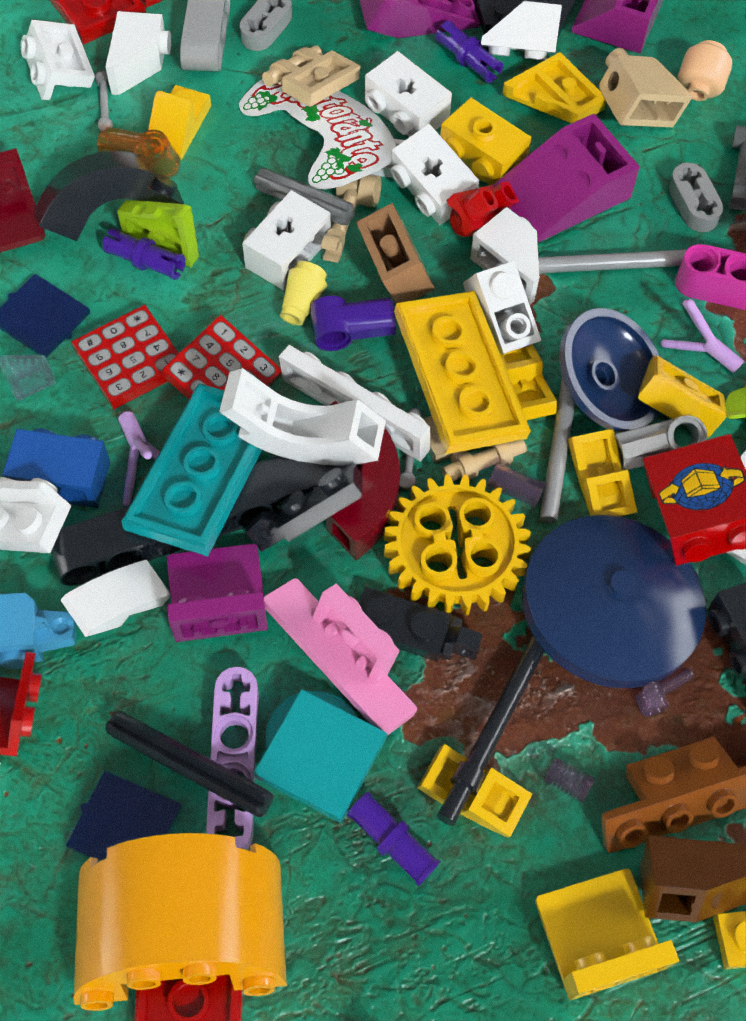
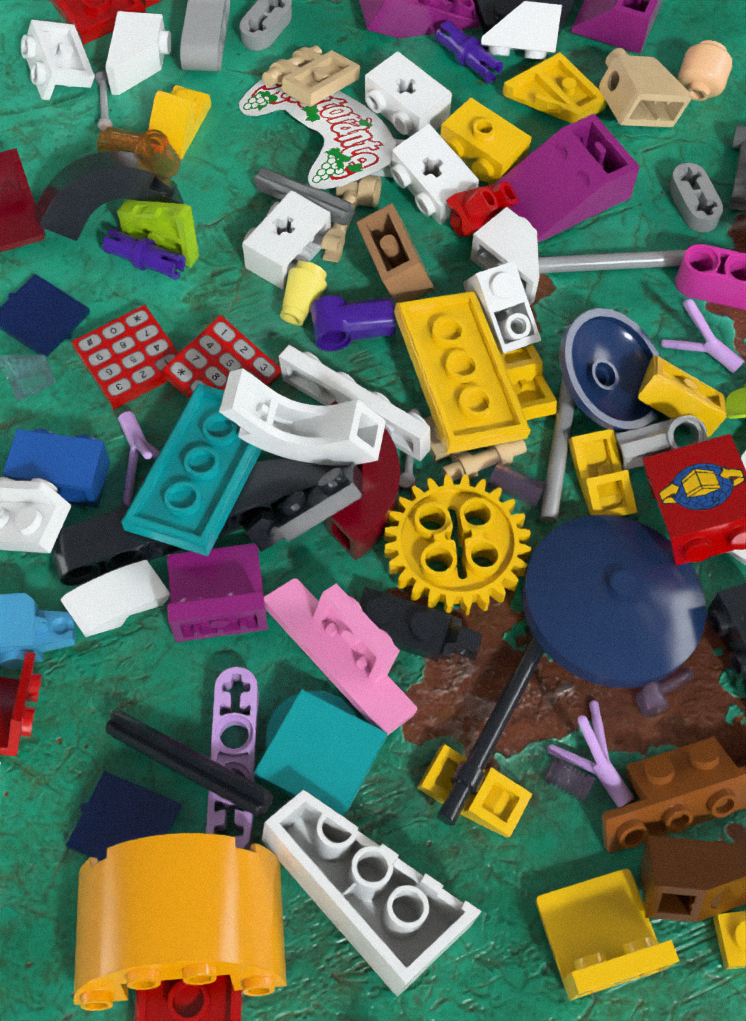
dark purple pin [347,791,441,886] -> none
none -> white wedge [262,790,482,997]
none -> lavender plant [547,700,635,808]

